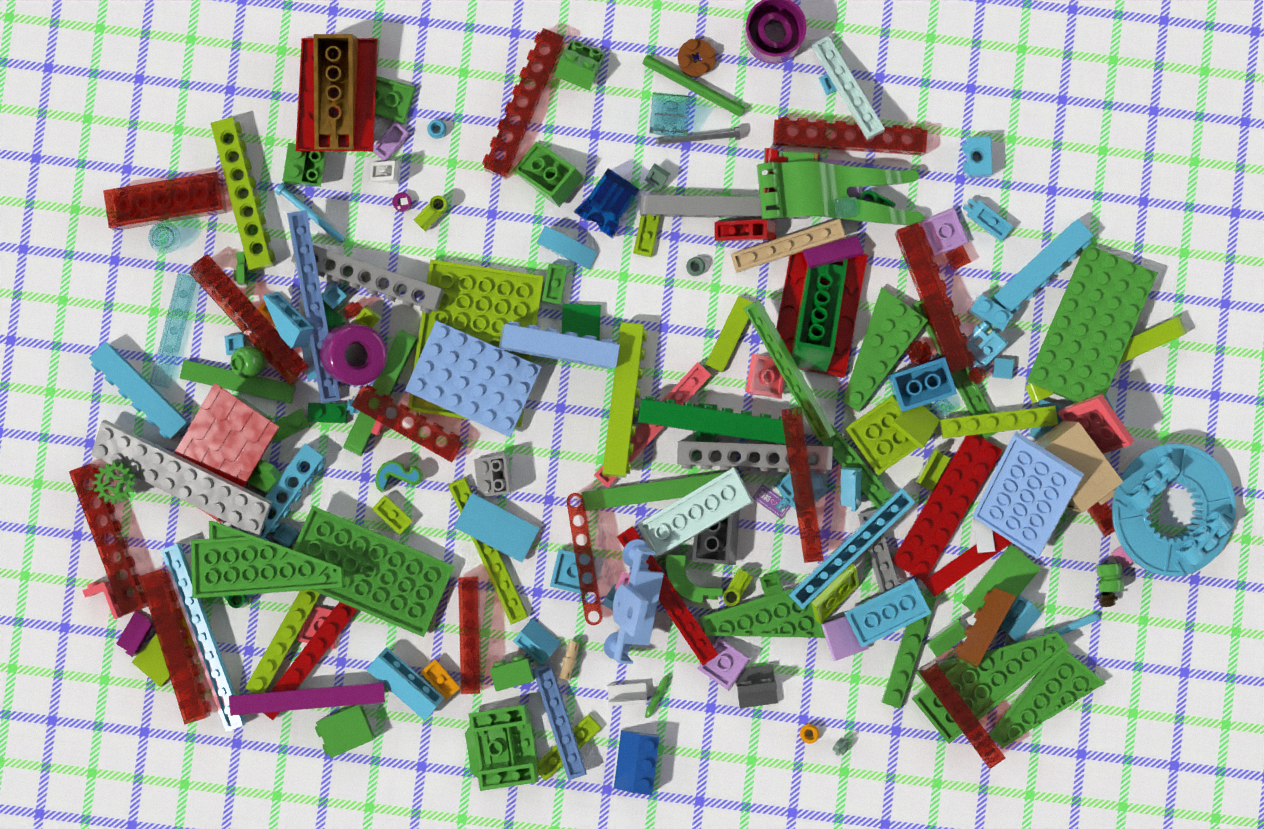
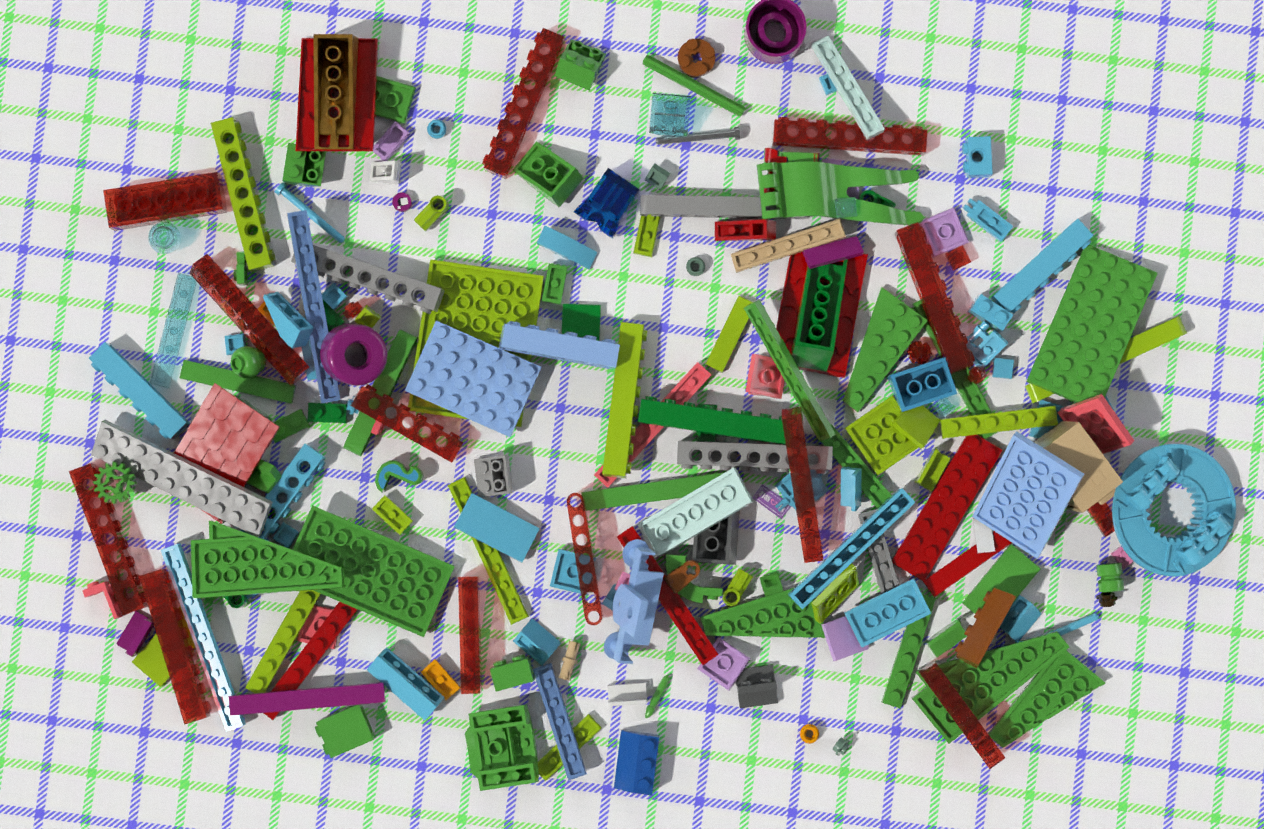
none -> dark orange piece [663,560,700,594]

